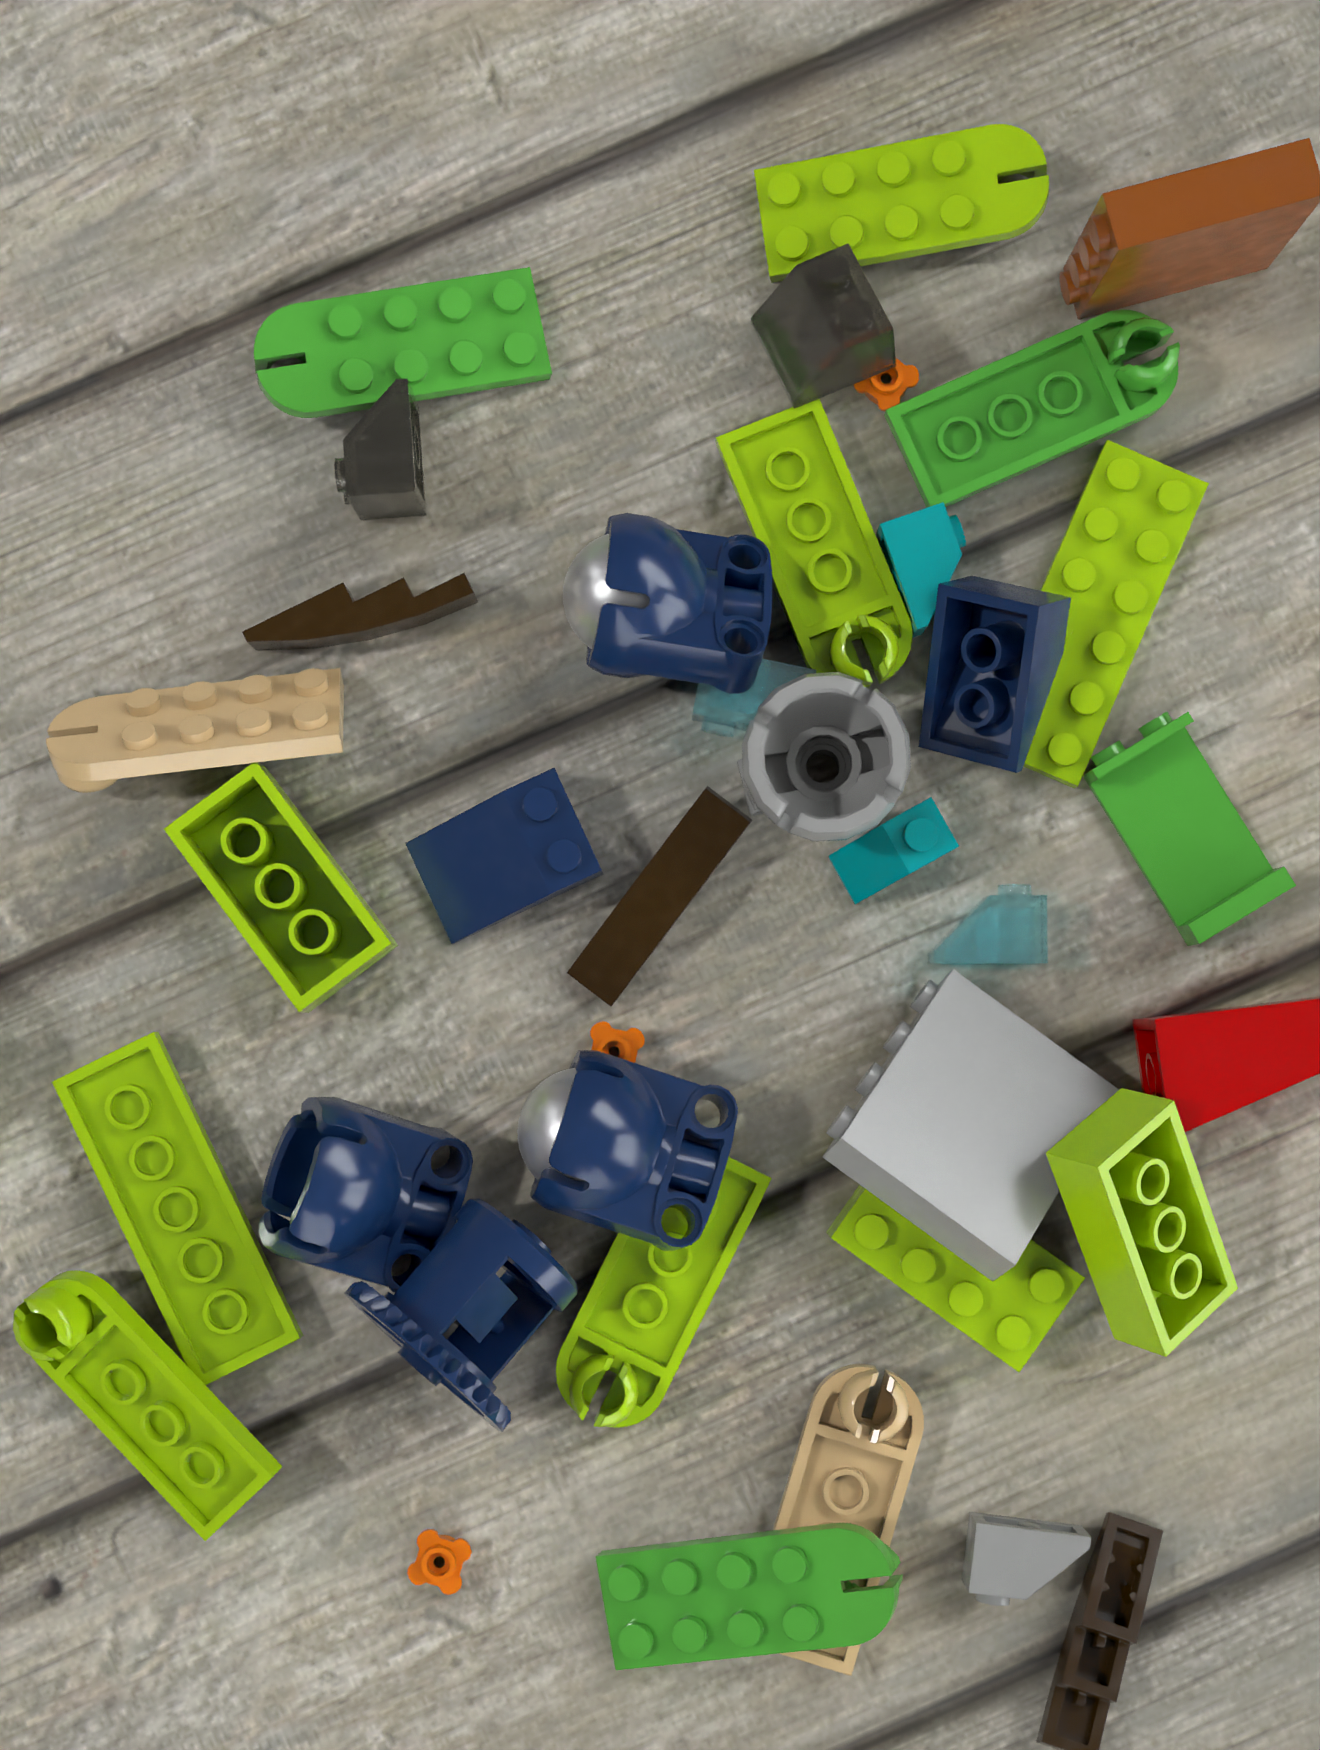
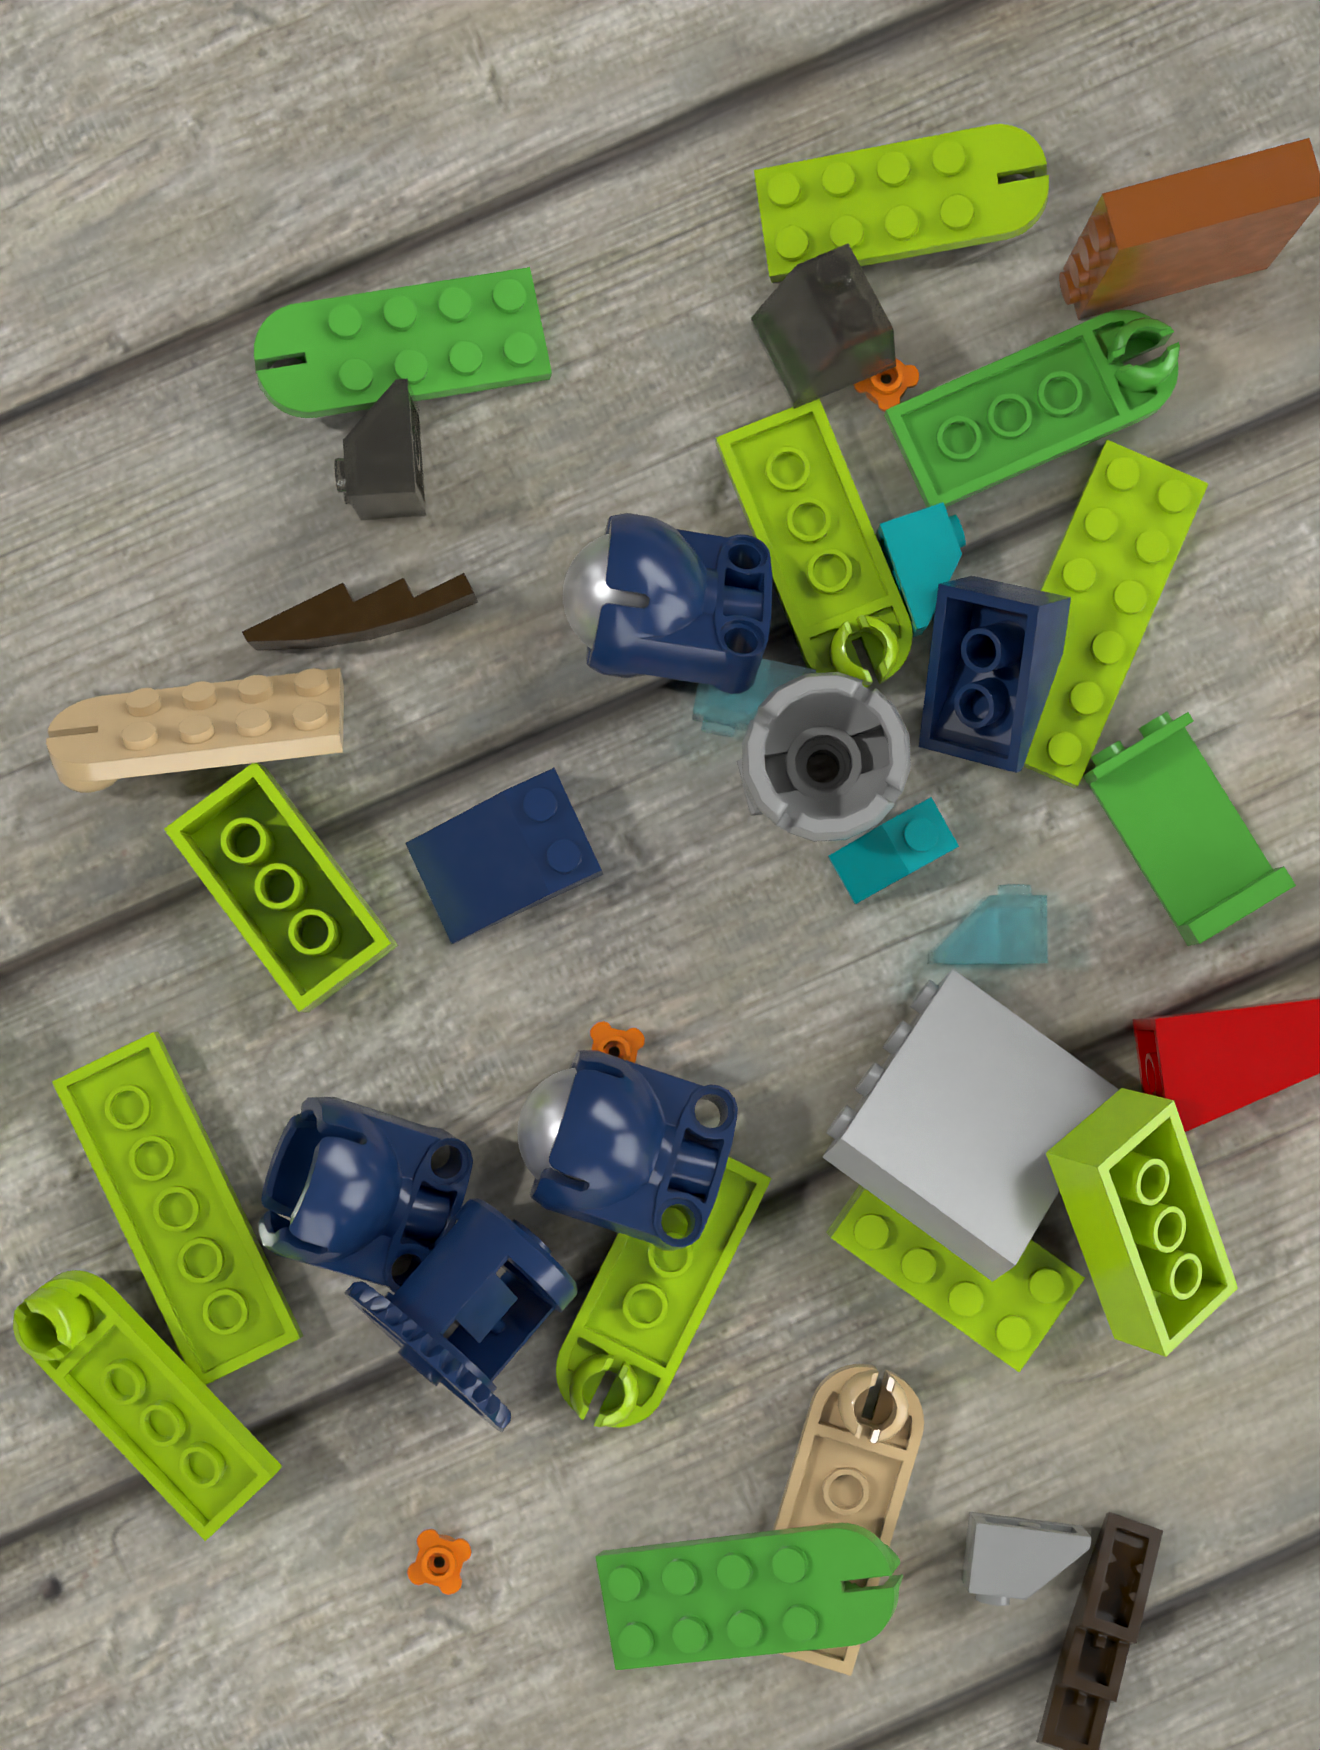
dark brown slope [567,786,752,1006] -> none

